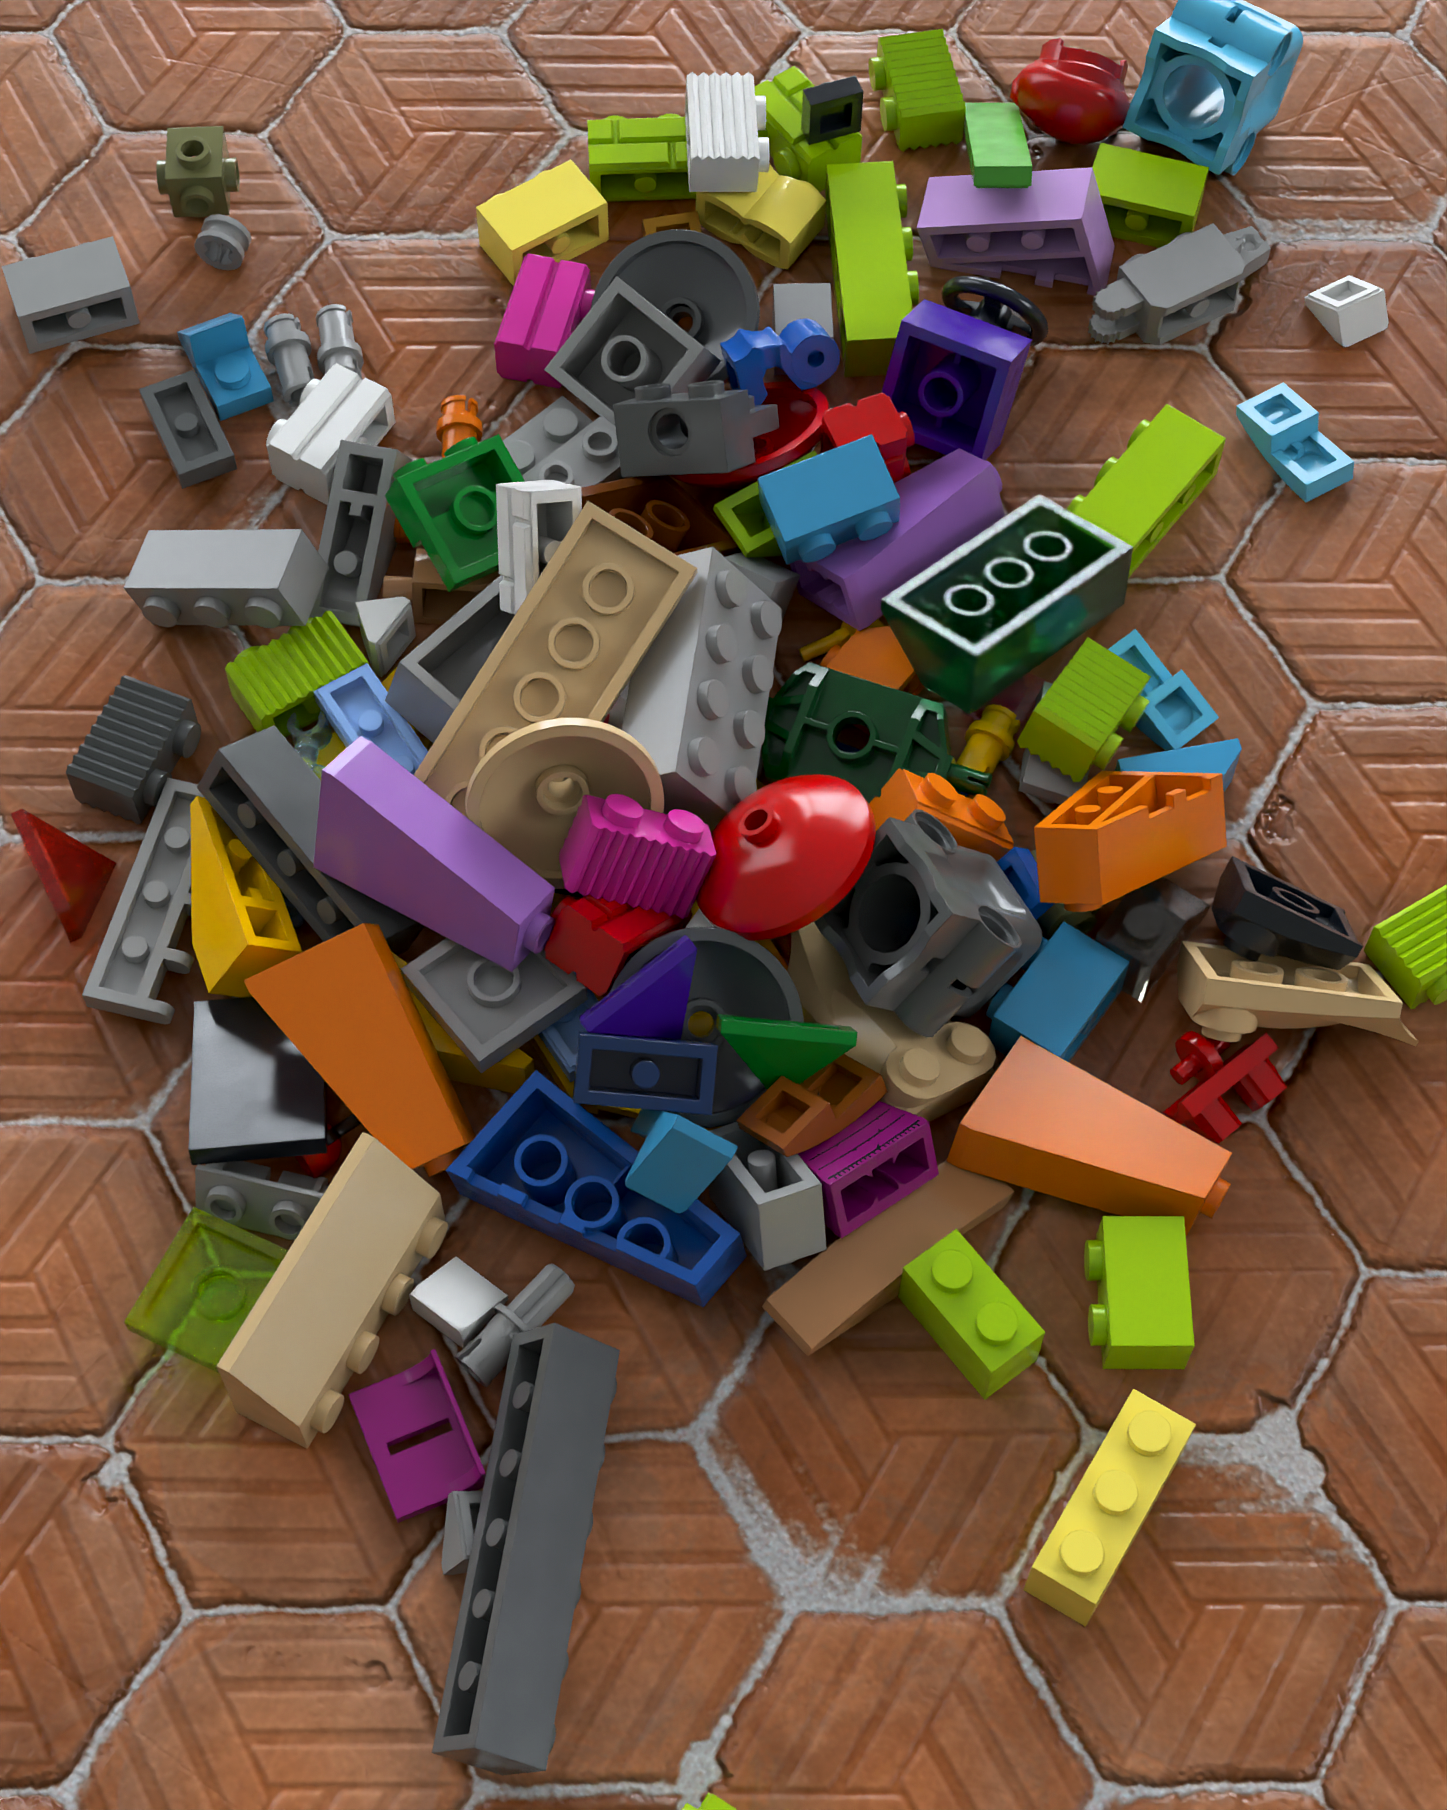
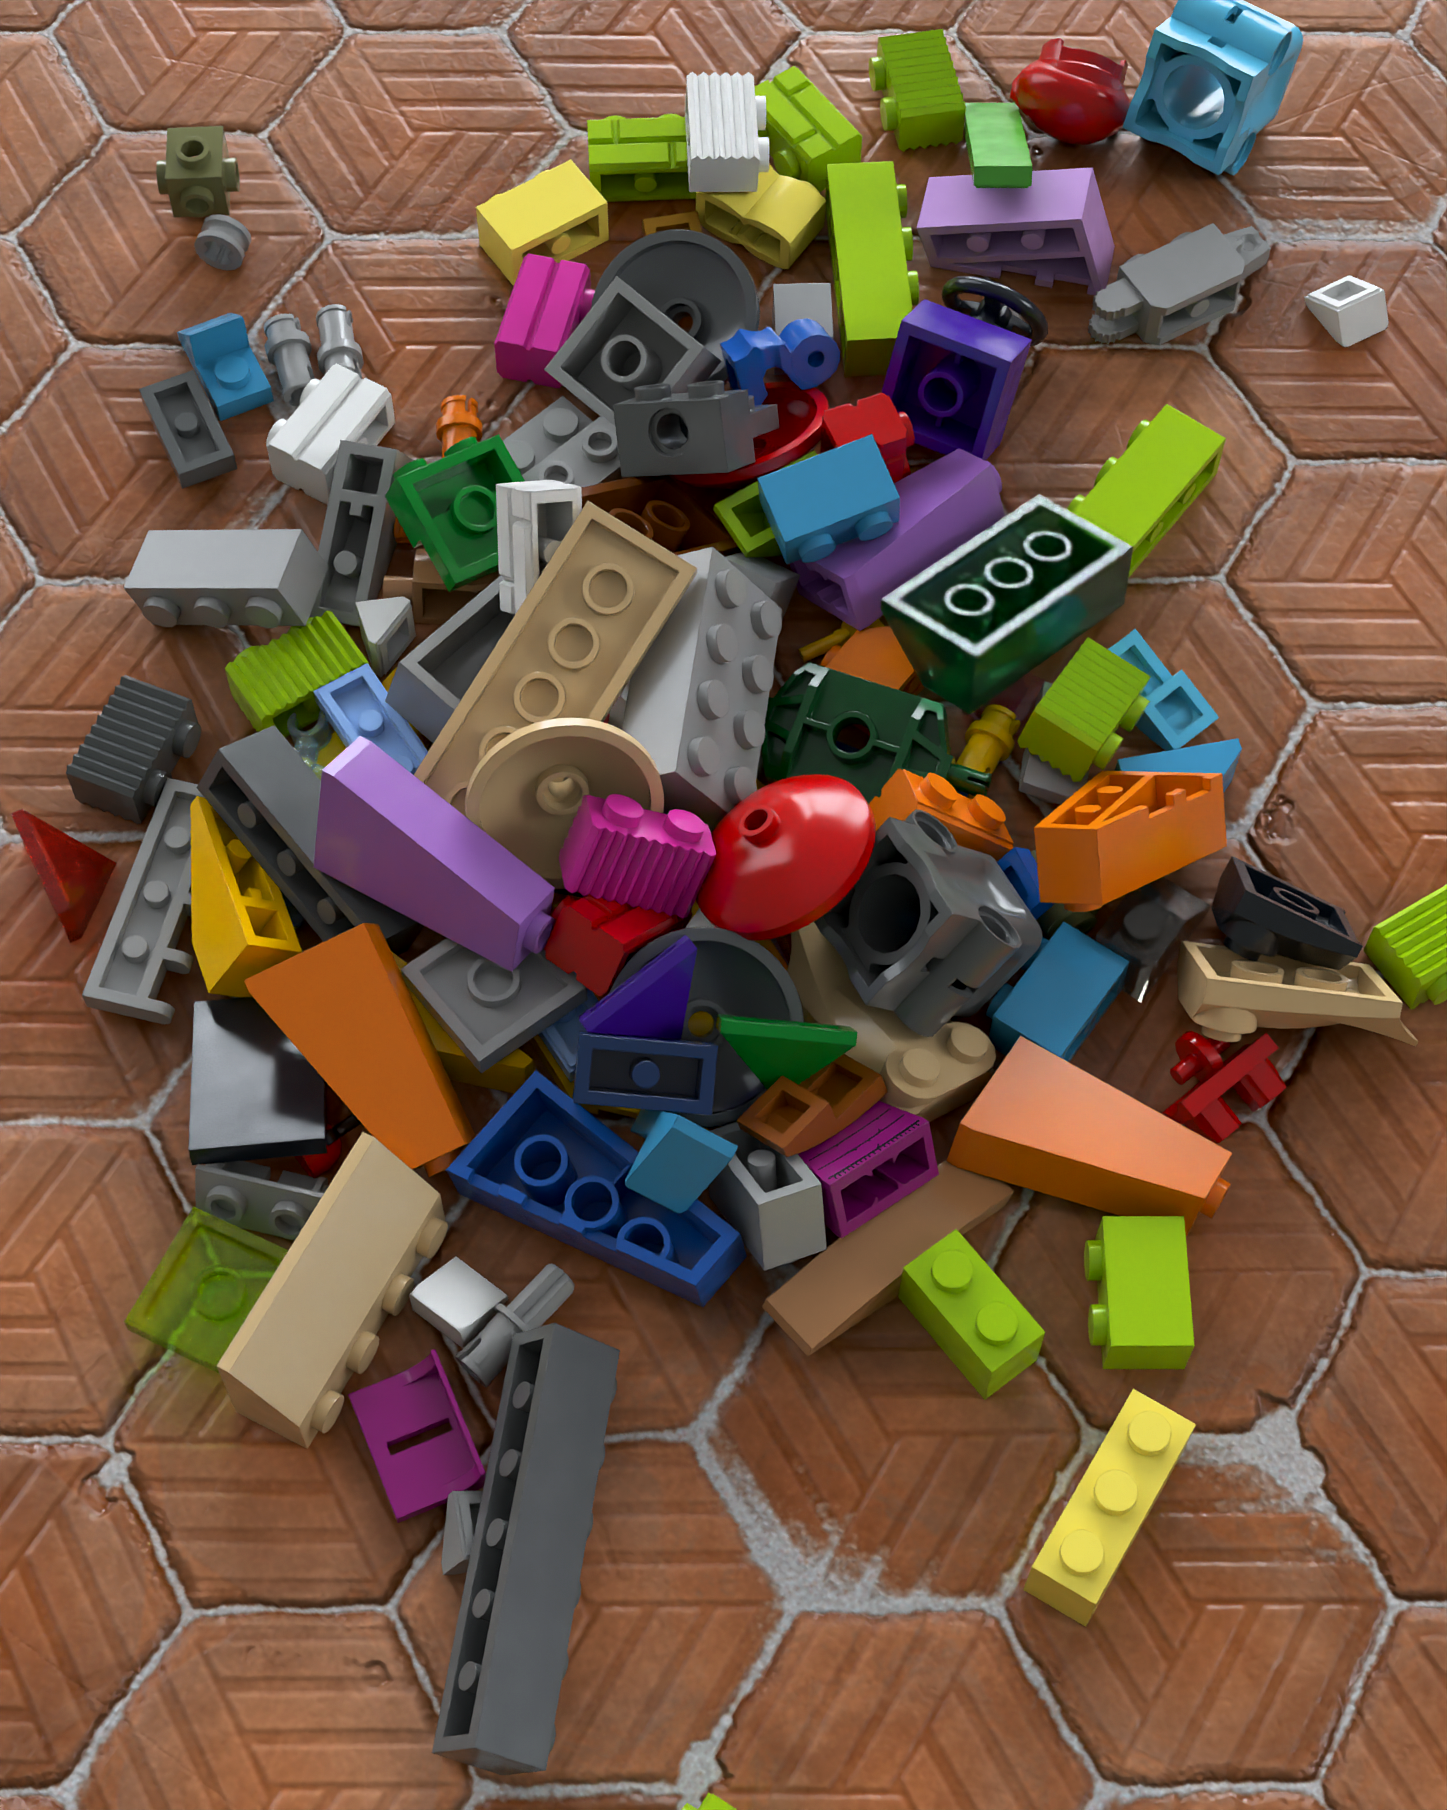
light grey brick [1,236,140,354] -> none
plate [801,76,864,145] -> none
lime brick [1093,142,1209,248] -> none
medium azure slope [1236,382,1354,503] -> none

